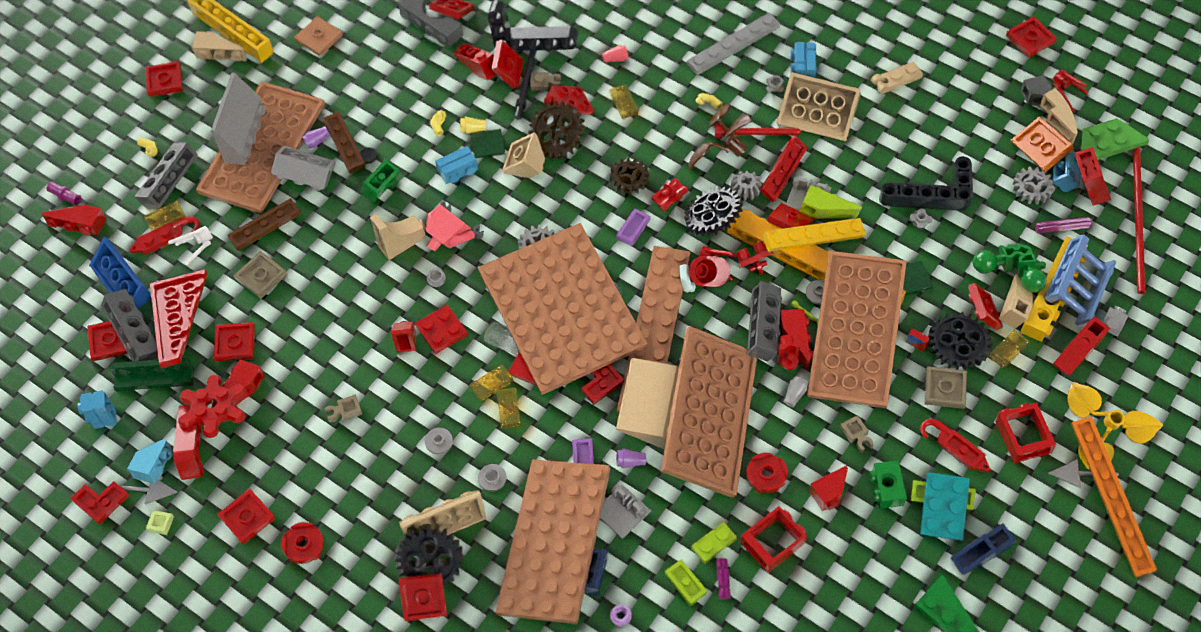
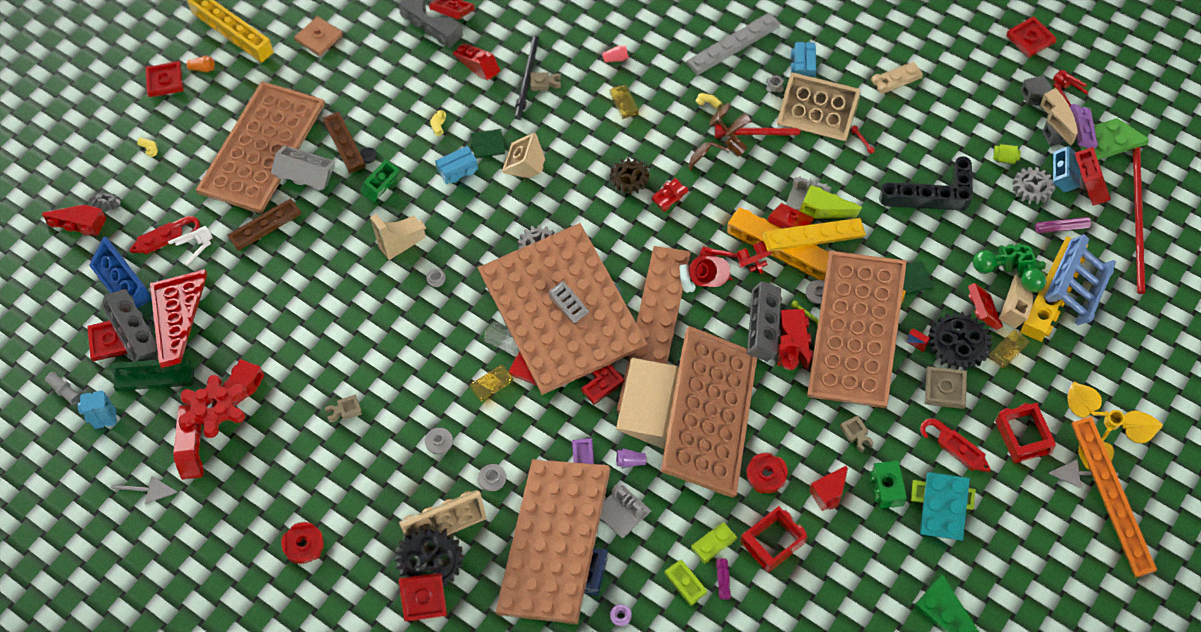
magenta pin [46,182,82,206] -> none
red plate [70,481,130,525] -> none
medium azure slope [127,439,172,484] -> none
dark grey brick [134,143,198,209] -> none
clear yellow plate [144,201,186,231] -> none
yellowish green tile [146,510,174,535] -> none
tan slope [192,32,247,61] -> none
light grey slope [211,73,265,165] -> none
red plate [213,322,255,362] -> none
red plate [217,489,276,545] -> none
dark tan plate [233,251,287,299] -> none
medium lavender cone [303,126,330,149] -> none
red slope [391,321,416,352] -> none
red plate [415,304,468,354] -> none
coral torso [426,201,484,252] -> none
light yellow cone [460,117,486,134] -> none
black beam [488,0,579,51] -> none
red plate [492,40,523,89] -> none
clear yellow plate [496,387,521,428] -> none
dark brown gear [528,101,586,159] -> none
red bracket [543,86,594,124] -> none
medium lavender tile [616,209,651,246] -> none
black gear [684,187,743,237] -> none
light grey gear [730,169,762,201] -> none
red plate [760,136,808,202] -> none
light grey cone [783,377,808,407] -> none
light grey plate [910,209,933,228] -> none
dark blue slope [950,523,1018,575] -> none
orange tile [1011,117,1075,172] -> none
red slope [1053,316,1110,377] -> none
light grey bracket [1103,306,1129,337] -> none
none -> light grey pin [45,372,81,405]
none -> dark grey gear [90,192,121,211]
none -> orange cone [187,55,215,73]
none -> light grey slope [549,281,589,324]
none -> red hinge [851,125,875,154]
none -> lime brick [993,144,1021,164]
none -> medium lavender plate [1070,104,1098,149]

